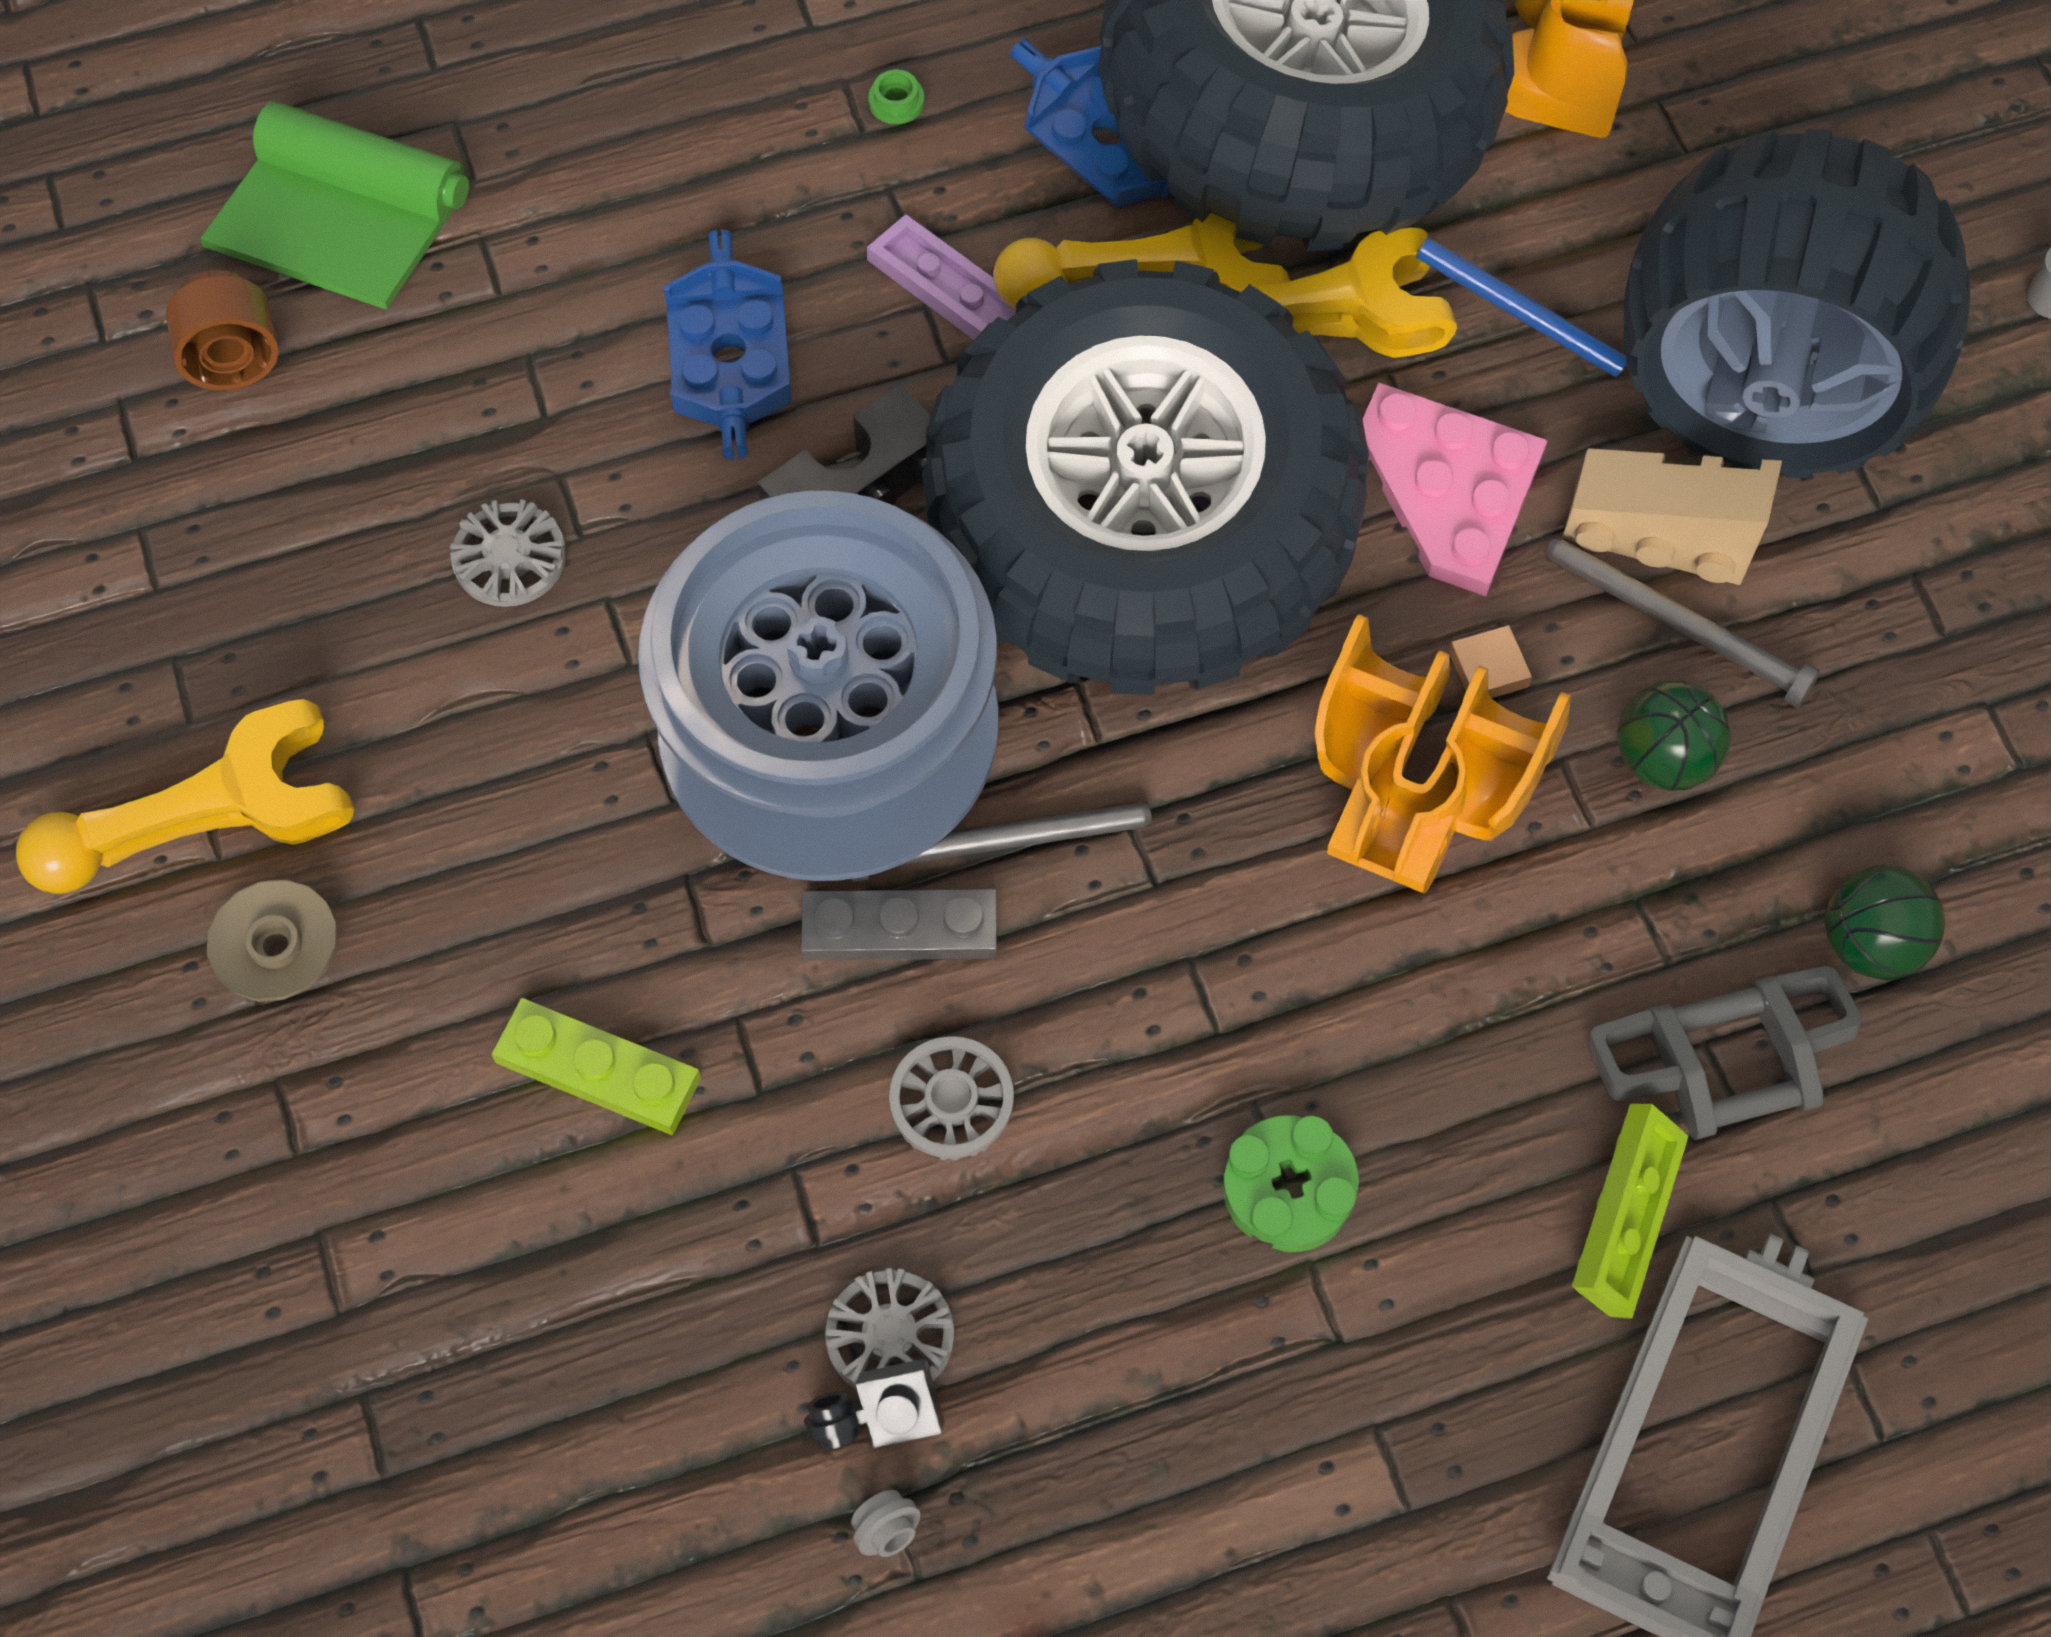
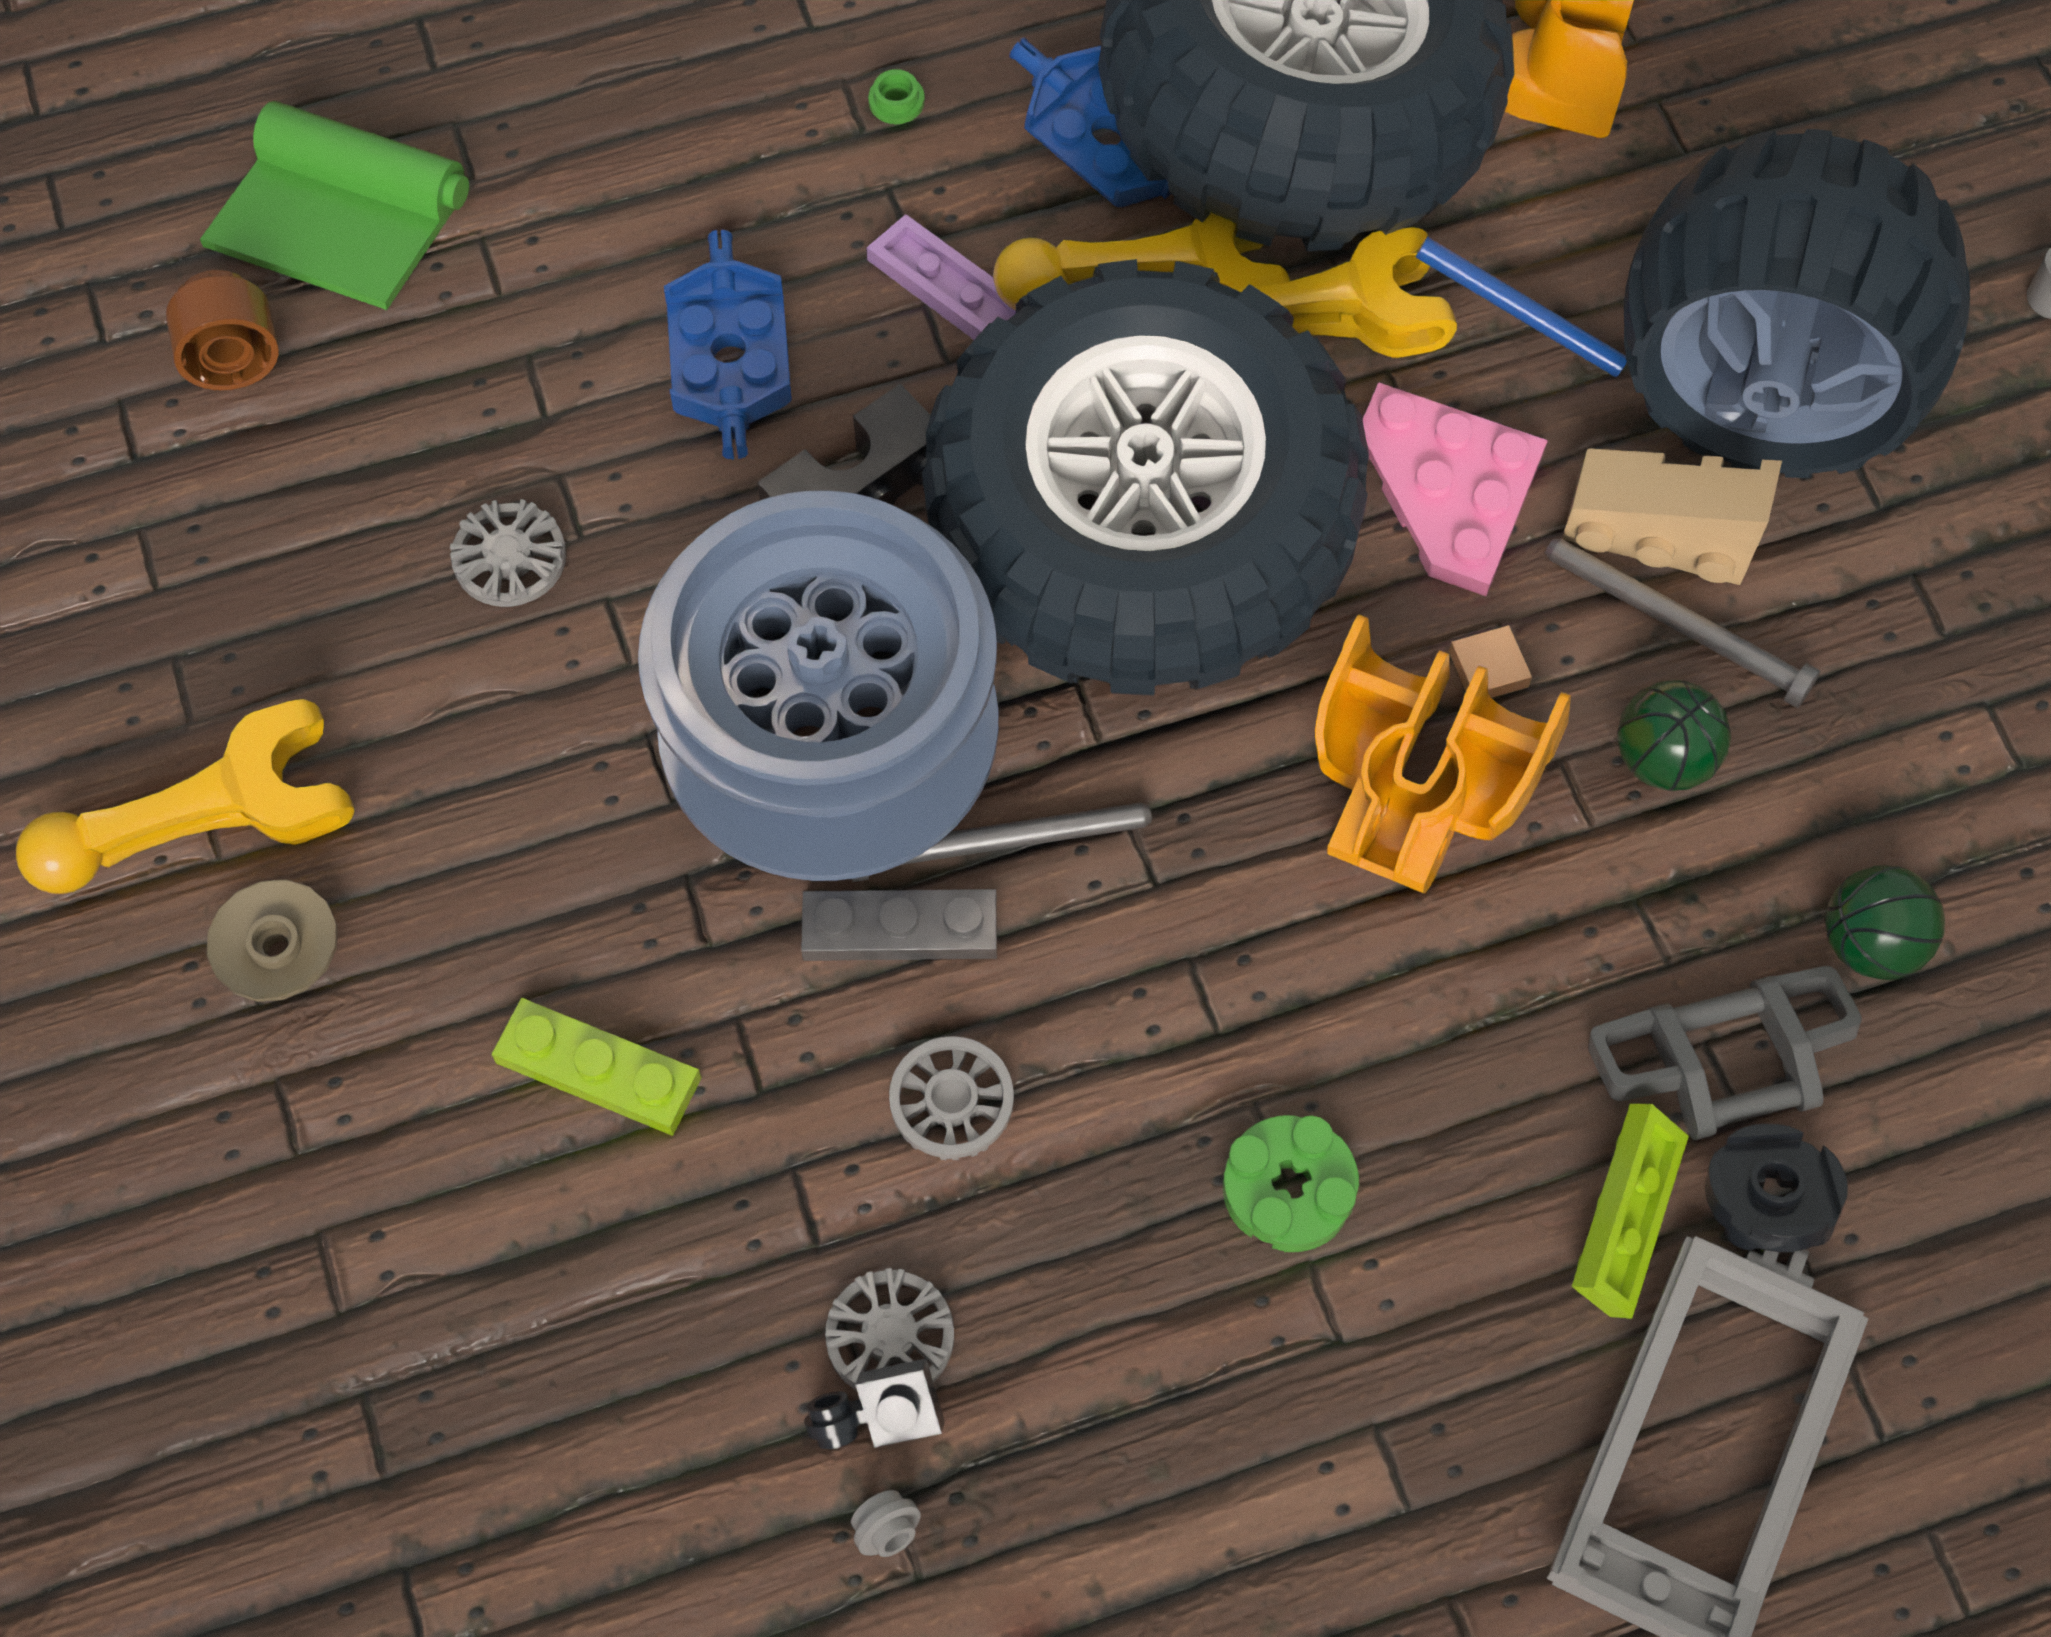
none -> black plate [1705,1124,1848,1252]

